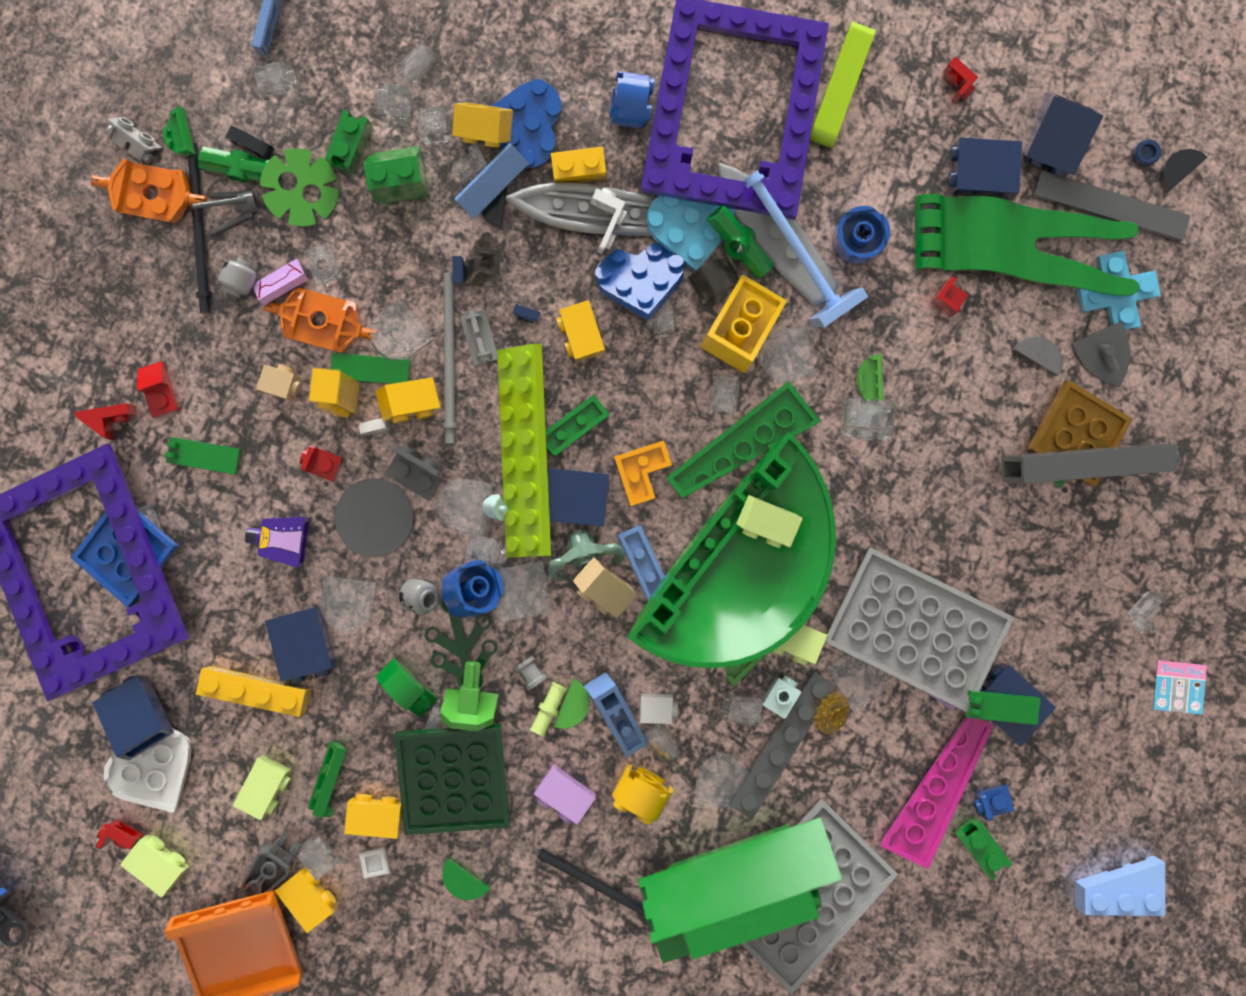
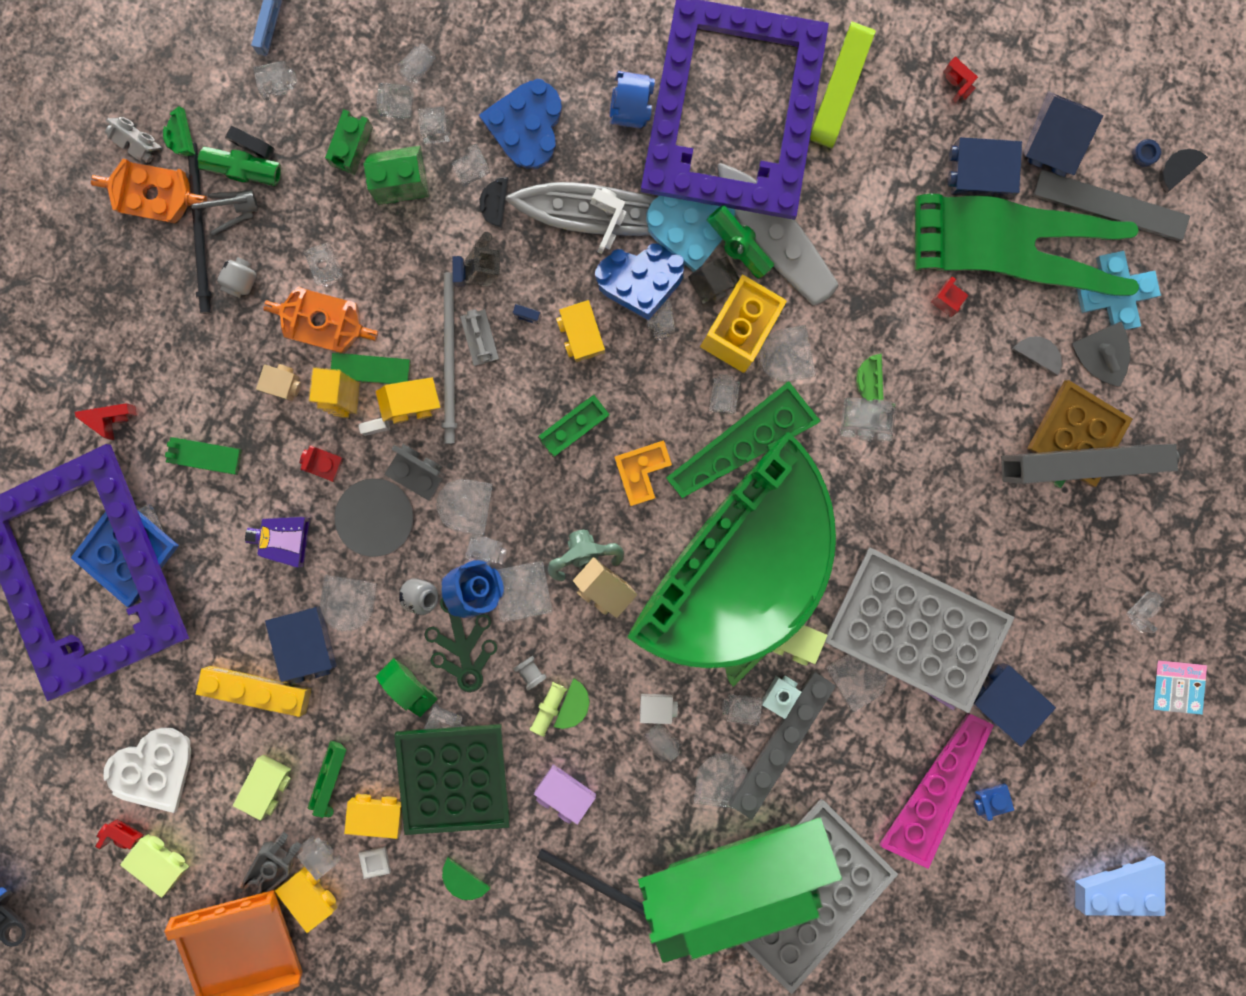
dark blue brick [92,675,174,761] -> none
red slope [137,361,180,419] -> none
lavender tile [253,259,308,306] -> none
bright green piece [260,148,339,226] -> none
clear tile [370,299,434,361] -> none
bright green piece [440,661,498,731] -> none
yellow brick [452,103,513,147] -> none
medium blue tile [454,143,529,219] -> none
light aqua piece [483,494,508,521] -> none
lime plate [497,343,551,558] -> none
dark blue brick [547,468,609,527] -> none
yellow brick [551,146,606,183] -> none
medium blue slope [584,672,648,758] -> none
yellow brick [612,764,674,825] -> none
medium blue tile [617,524,665,601] -> none
yellowish green brick [736,495,803,548] -> none
light blue tile [744,170,868,328] -> none
clear yellow gear [813,693,850,734] -> none
blue brick [833,206,890,264] -> none
green brick [952,816,1013,881] -> none
green hinge [965,690,1041,725] -> none

